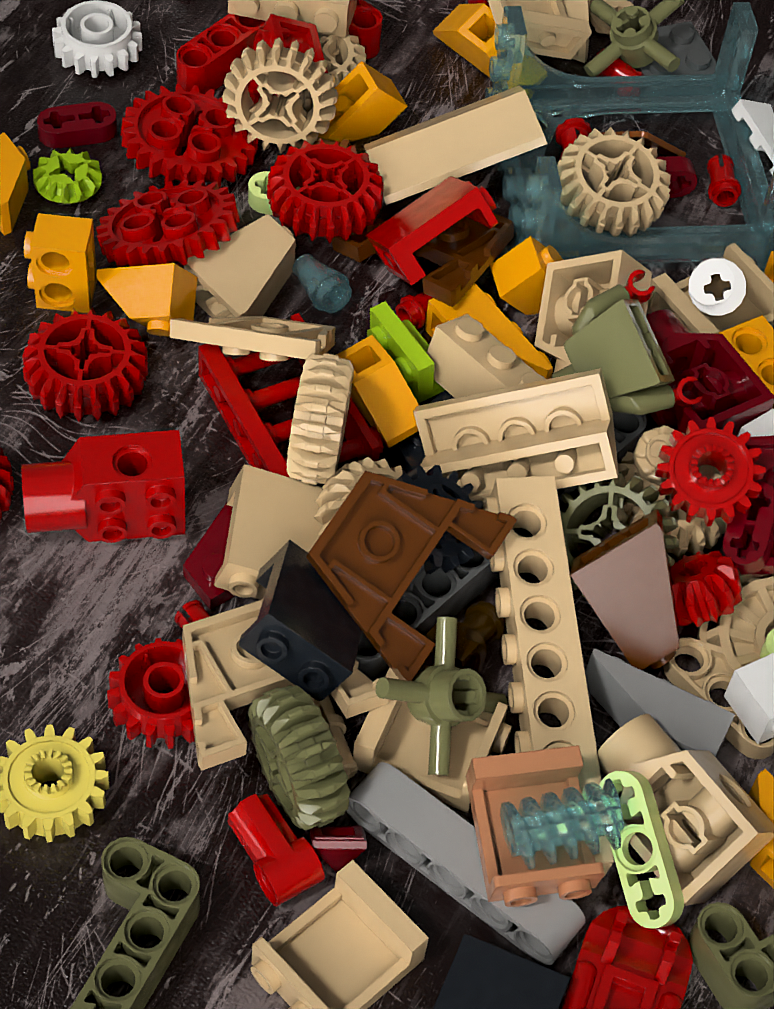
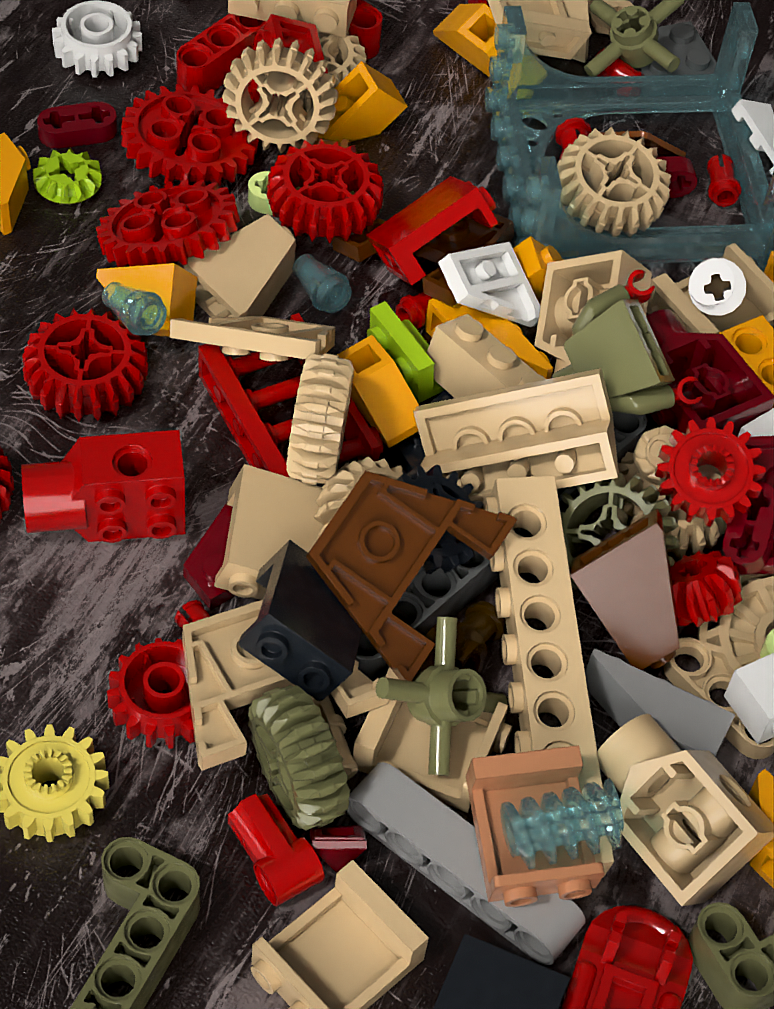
light orange brick [24,213,97,313] -> none
tan slope [364,85,547,205] -> none
yellowish green beam [597,771,684,929] -> none
none -> clear light blue cone [102,281,167,336]
none -> white wing [438,242,540,327]

